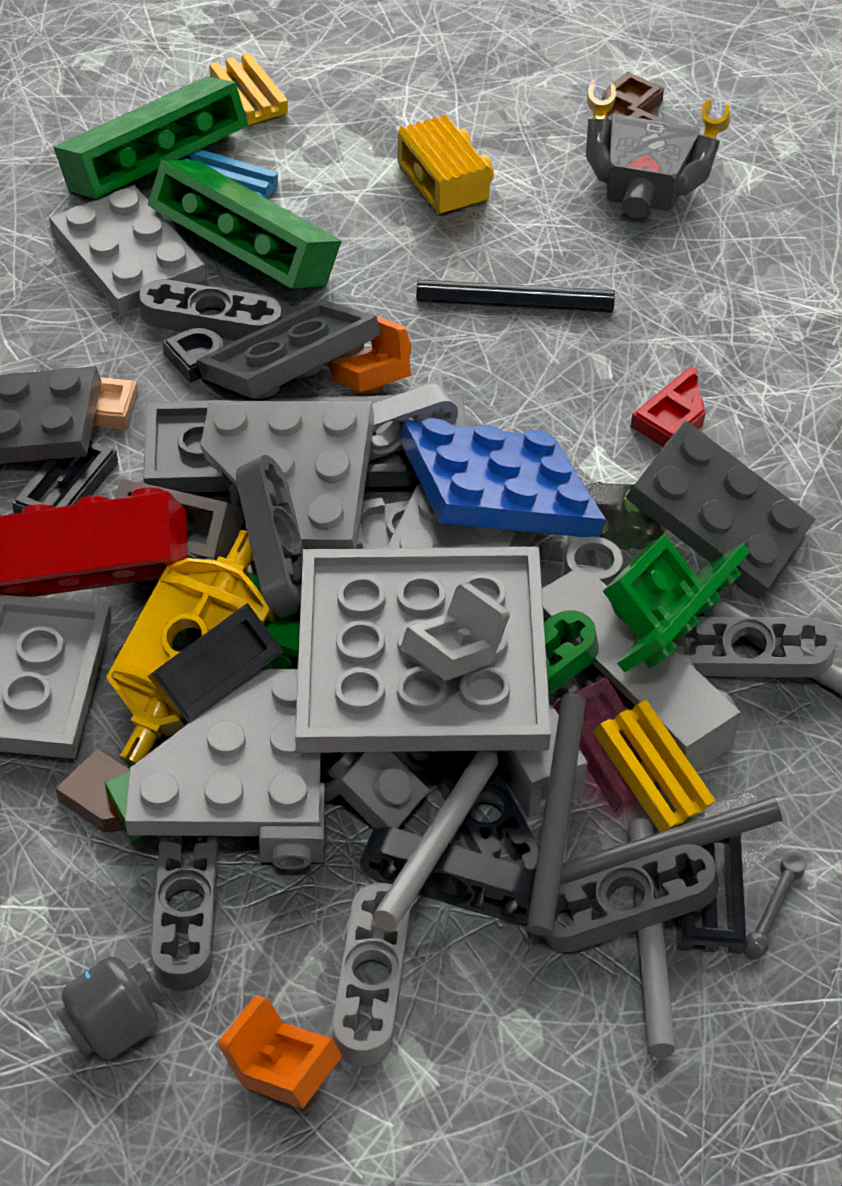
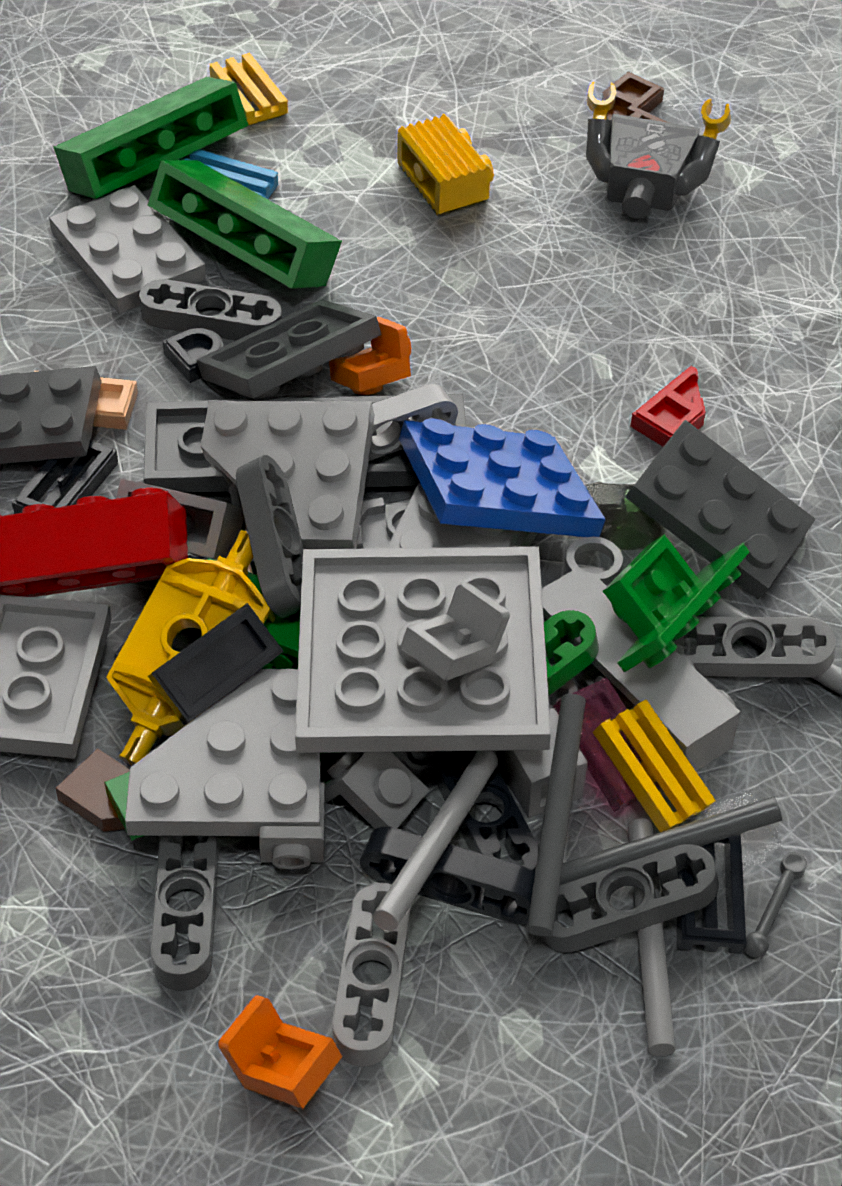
dark grey head [56,956,162,1059] -> none
black bar [416,279,615,310] -> none

